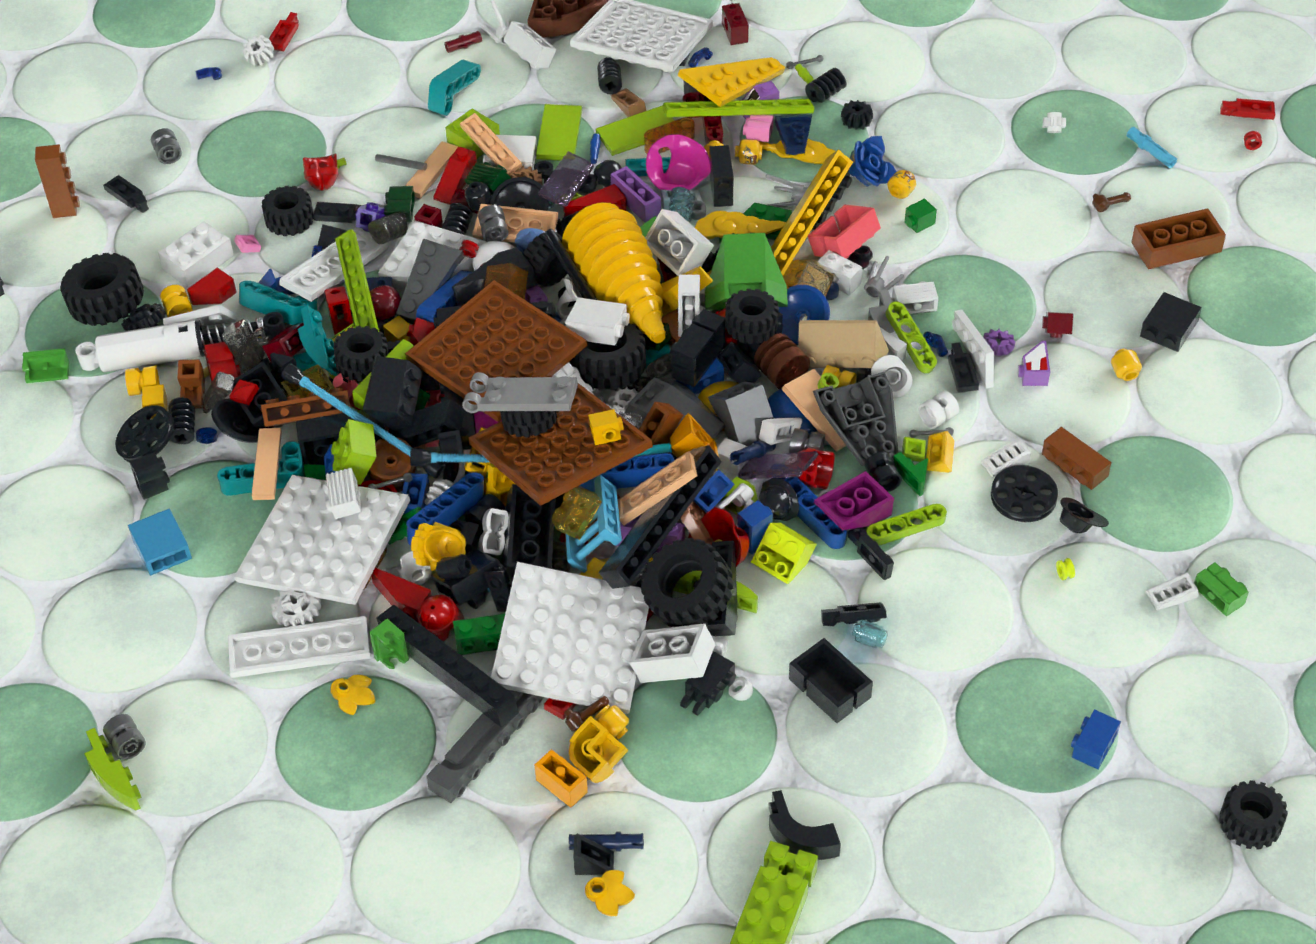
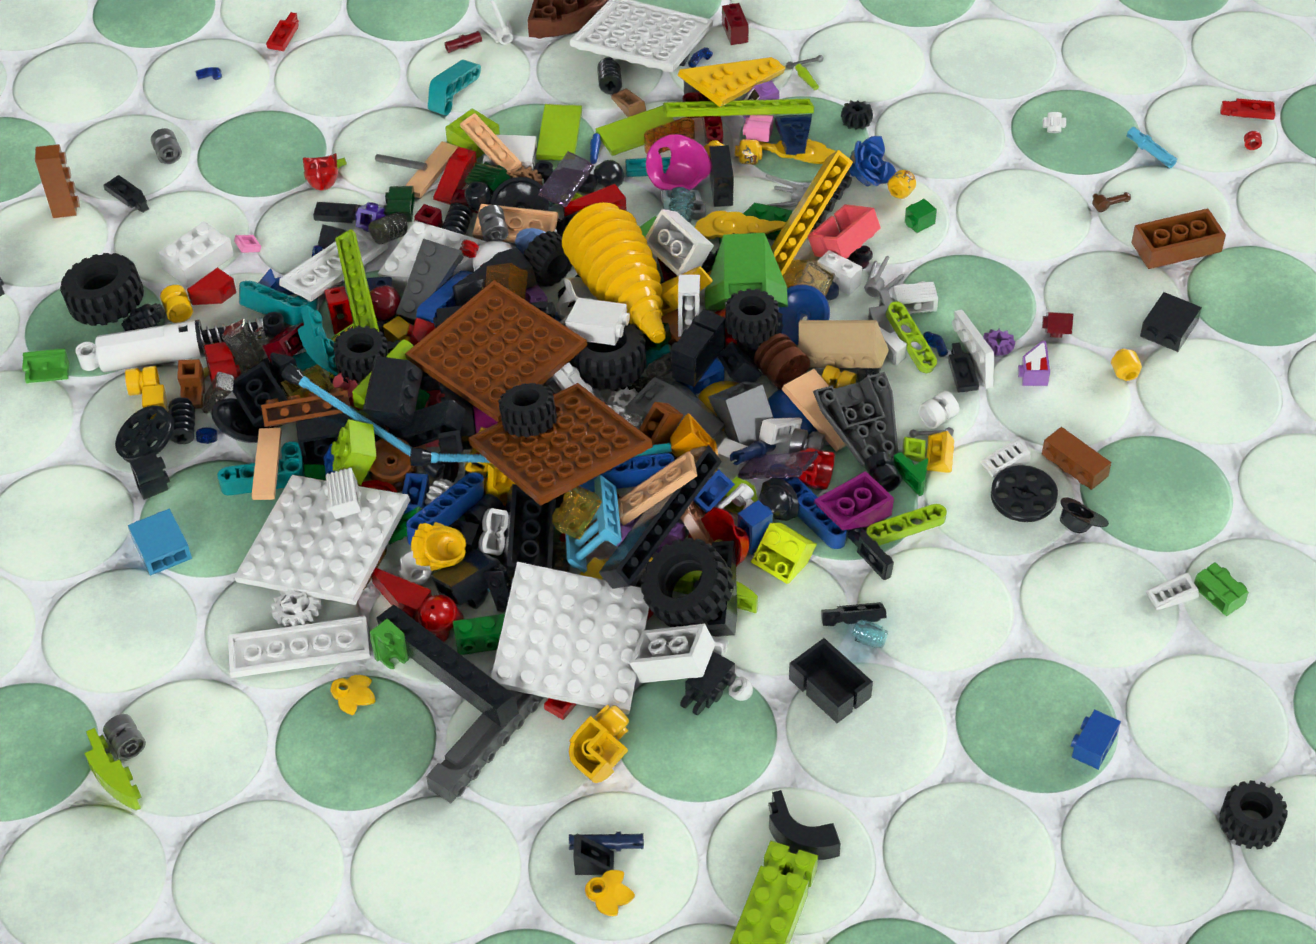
white wing [163,305,238,326] -> none
red tile [229,379,259,405] -> none
white gear [242,35,275,67] -> none
black tyre [262,185,314,236] -> none
flat silver hinge [368,473,413,489] -> none
black brick [436,554,472,580] -> none
light grey hinge [462,372,578,413] -> none
white brick [503,21,556,70] -> none
light orange brick [534,749,588,808] -> none
black axle [544,229,597,300] -> none
reddish brown piece [564,696,609,732] -> none
yellow brick [588,409,624,445] -> none
medium lavender brick [611,166,661,223] -> none
black piece [805,68,847,103] -> none
lime bush [817,373,839,389] -> none
white piece [871,355,912,398] -> none
neon yellow bush [1056,558,1075,580] -> none

